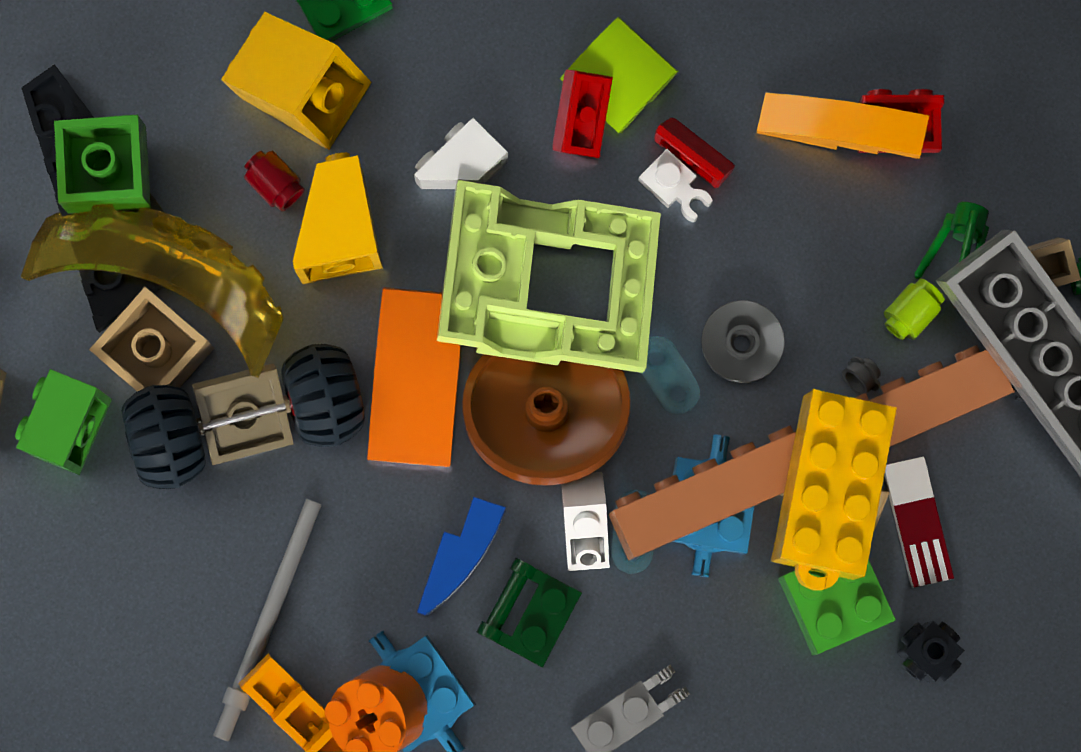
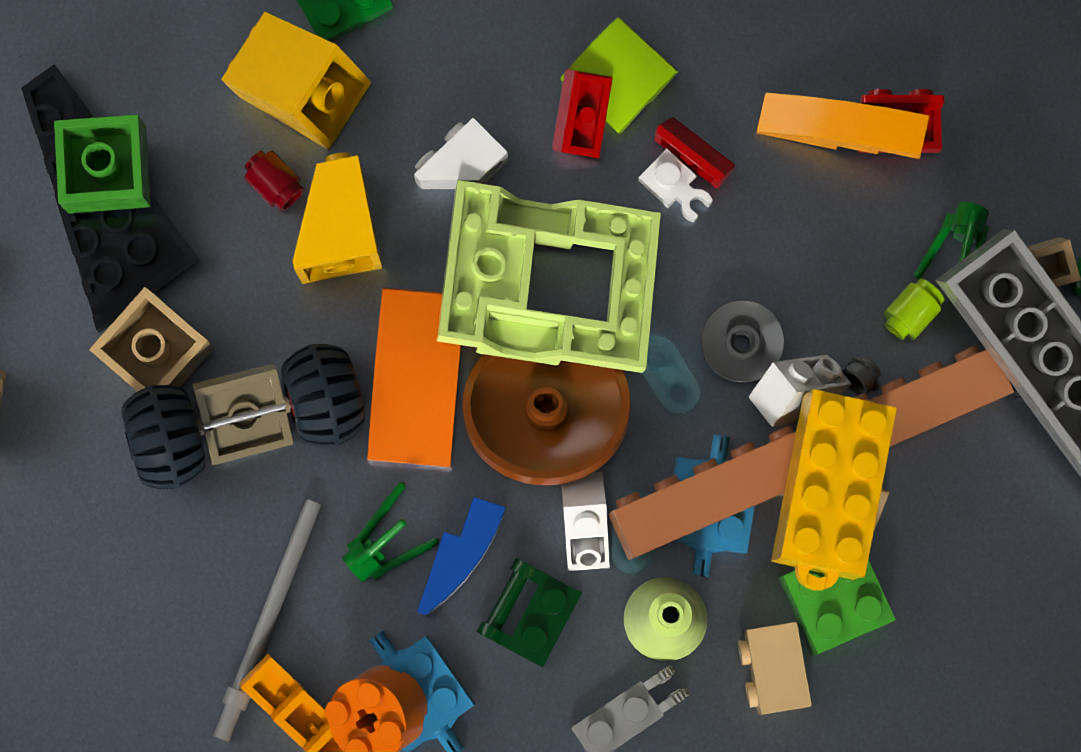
bright green brick [15,369,112,475] -> none
clear yellow windscreen [20,204,284,378] -> none
tile [884,456,954,588] -> none
black brick [897,621,965,682] -> none
none -> green plant [341,482,439,582]
none -> yellowish green cone [624,577,708,661]
none -> tan brick [738,622,812,715]
none -> white slope [749,354,851,427]

